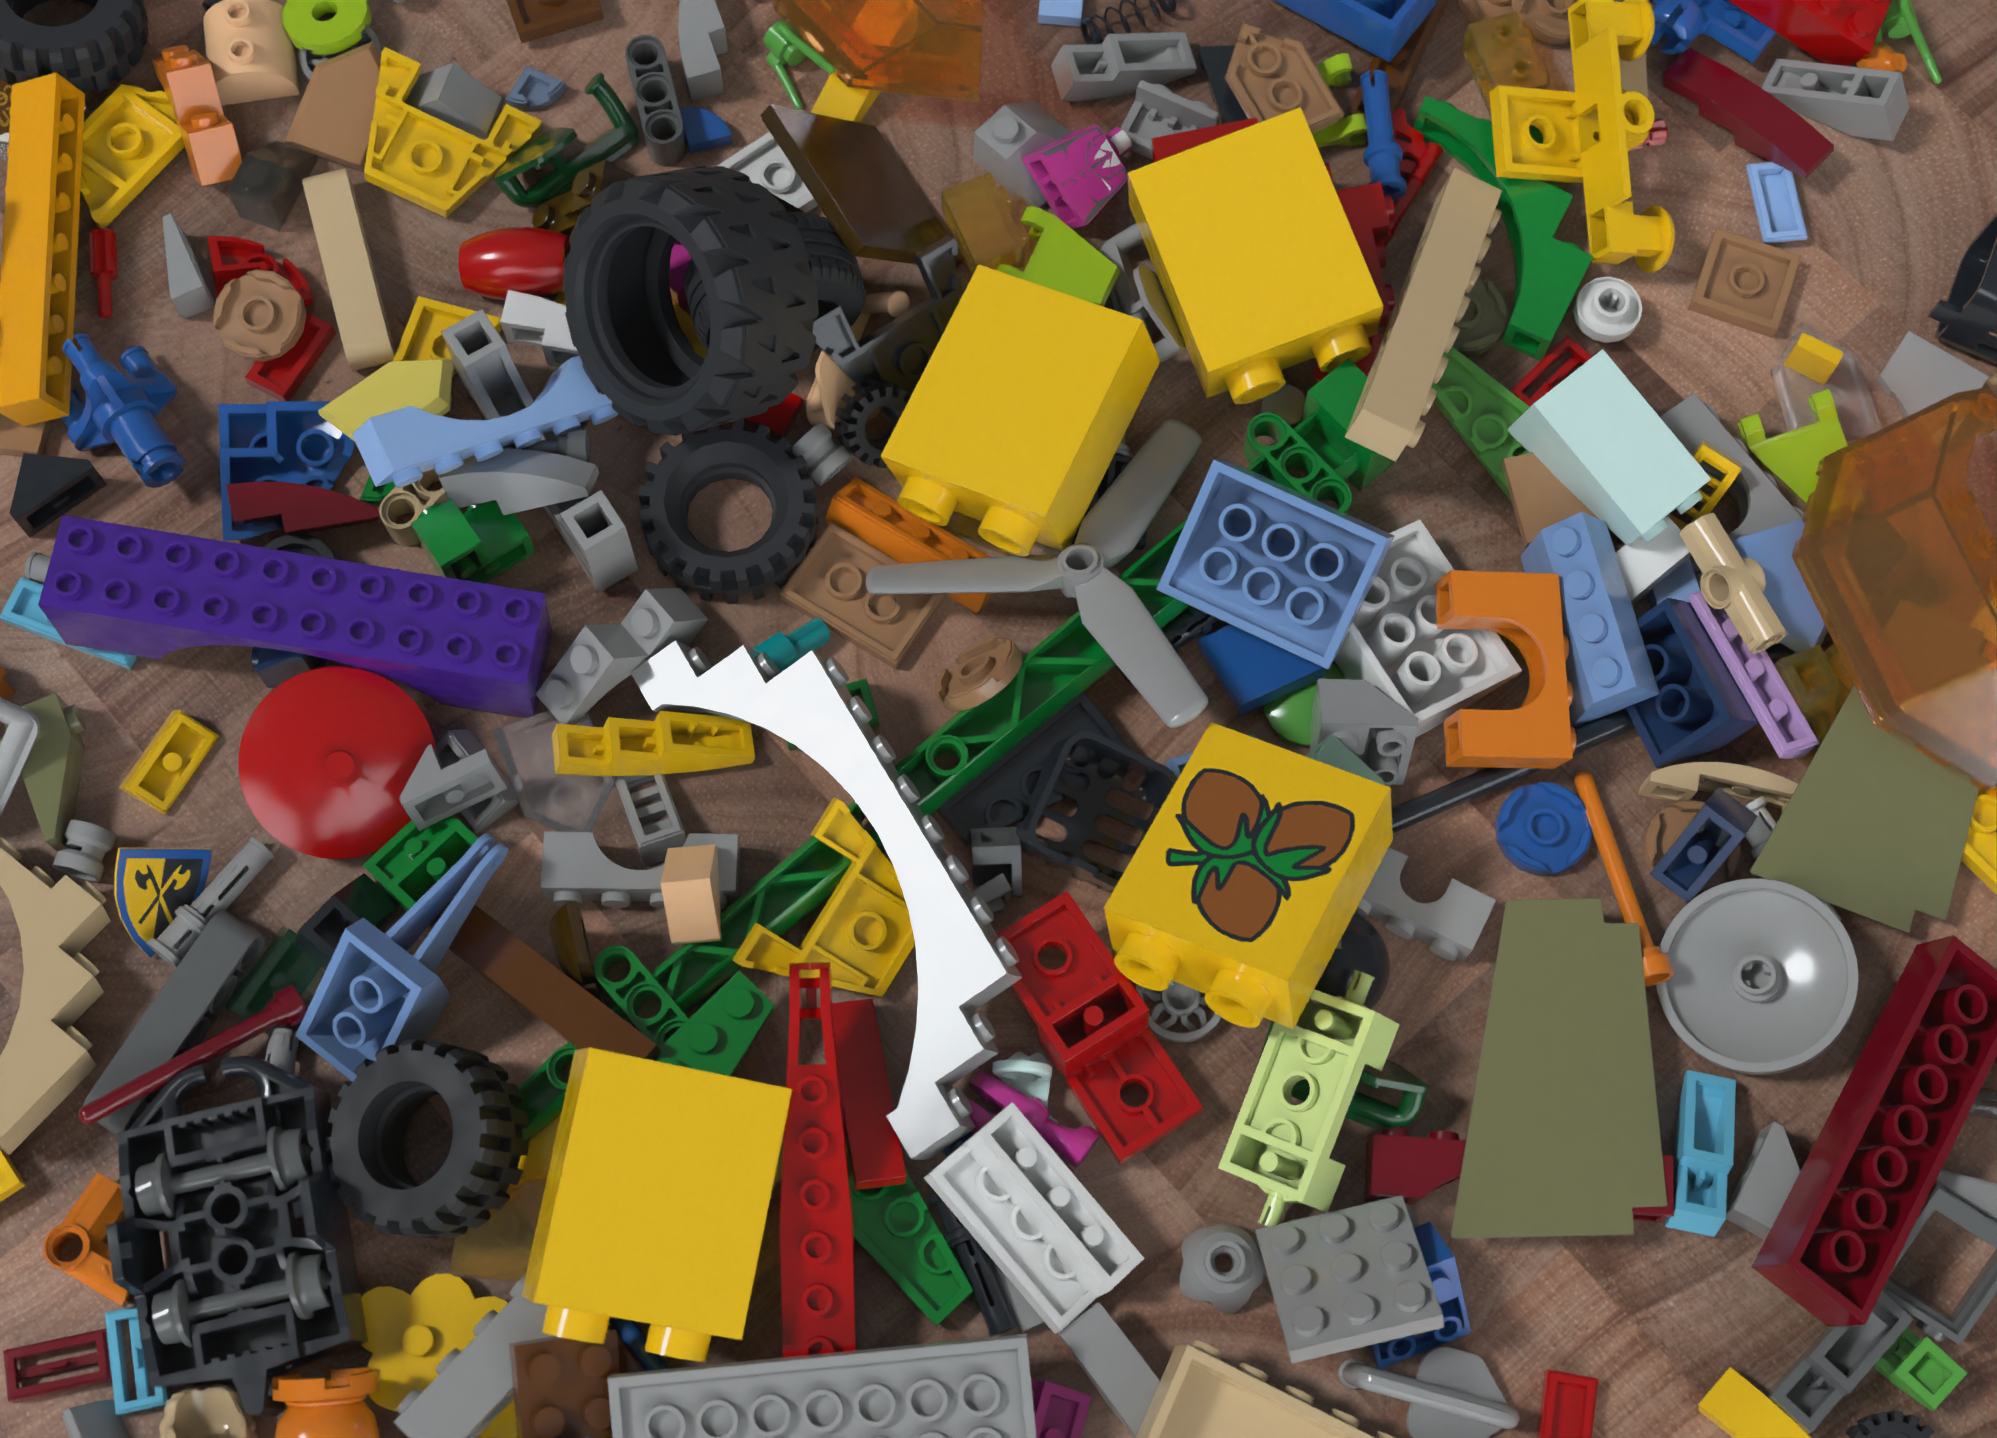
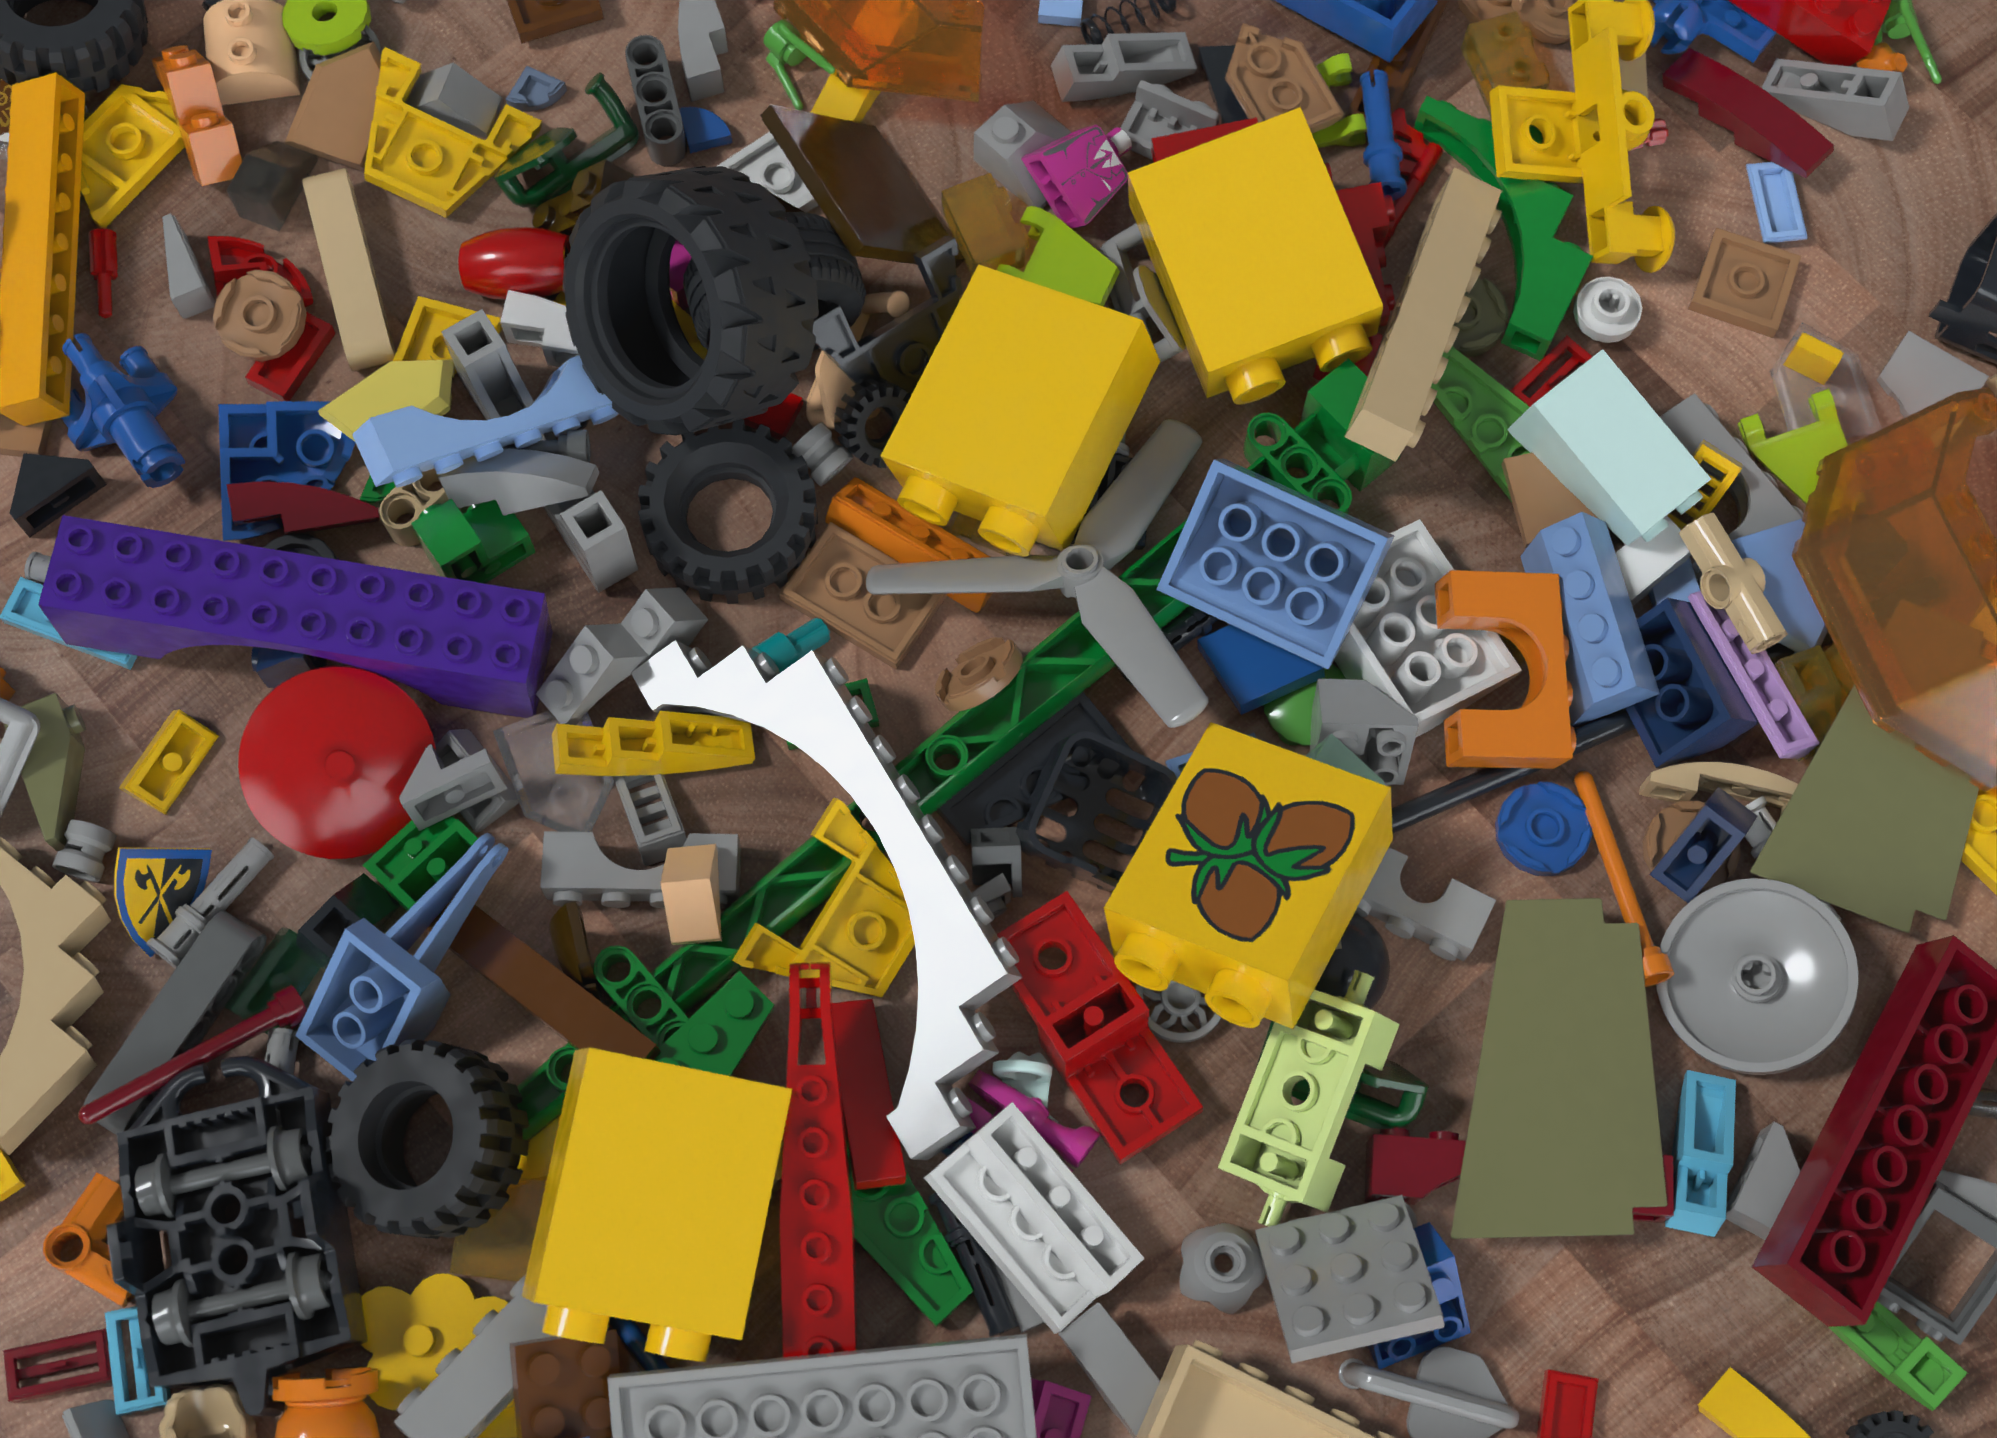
light grey tile [1261,384,1306,429] -> none
dark grey slope [1765,1291,1914,1434] -> none

